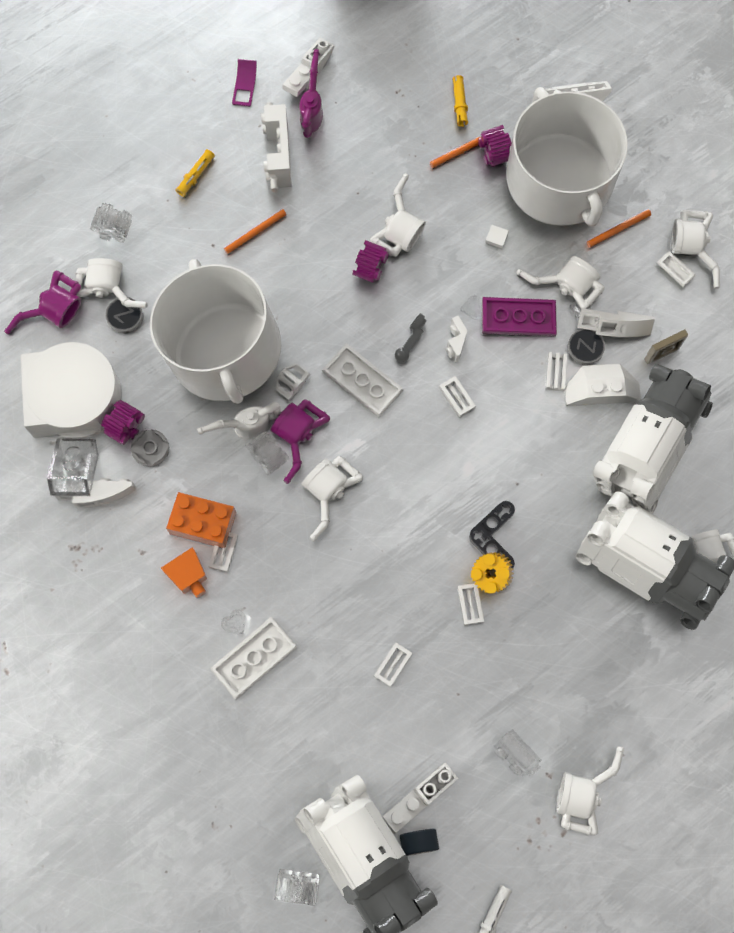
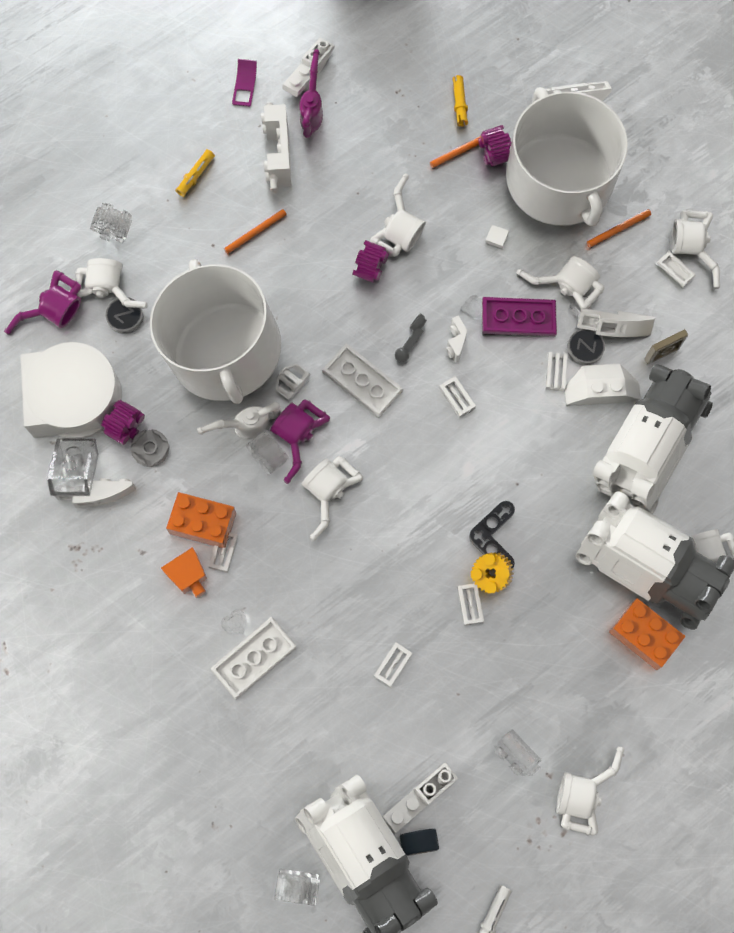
none -> orange brick [609,598,686,670]

